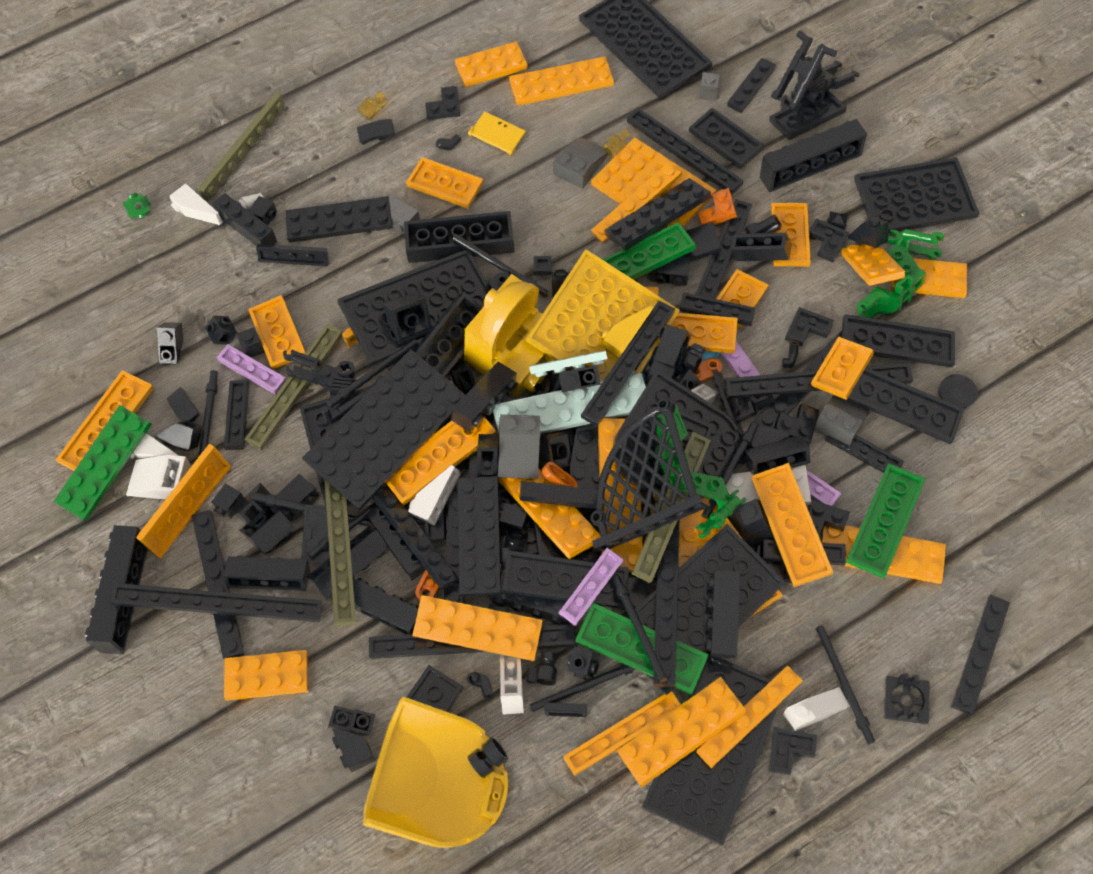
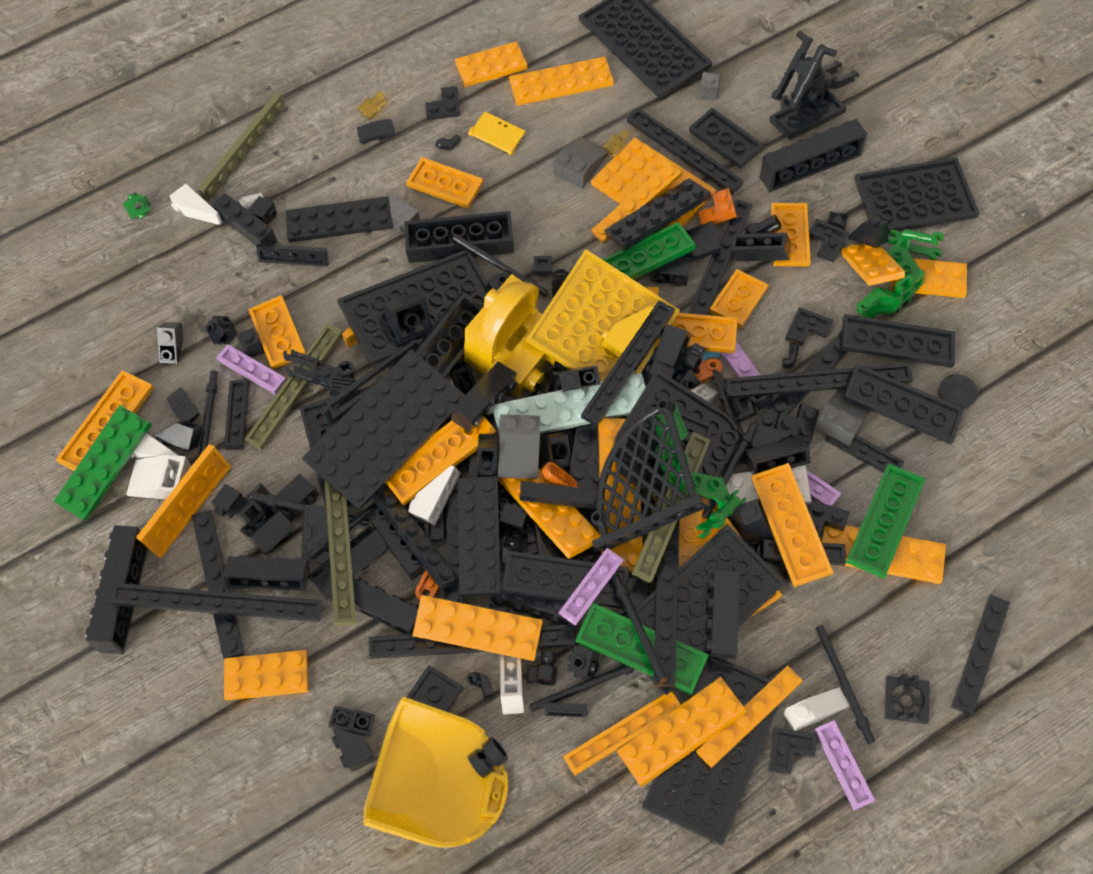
light aqua plate [529,350,607,377] -> none
black tile [679,292,756,326] -> none
black plate [727,58,776,113] -> none
light orange plate [811,337,874,400] -> none
none -> lavender plate [814,720,875,811]

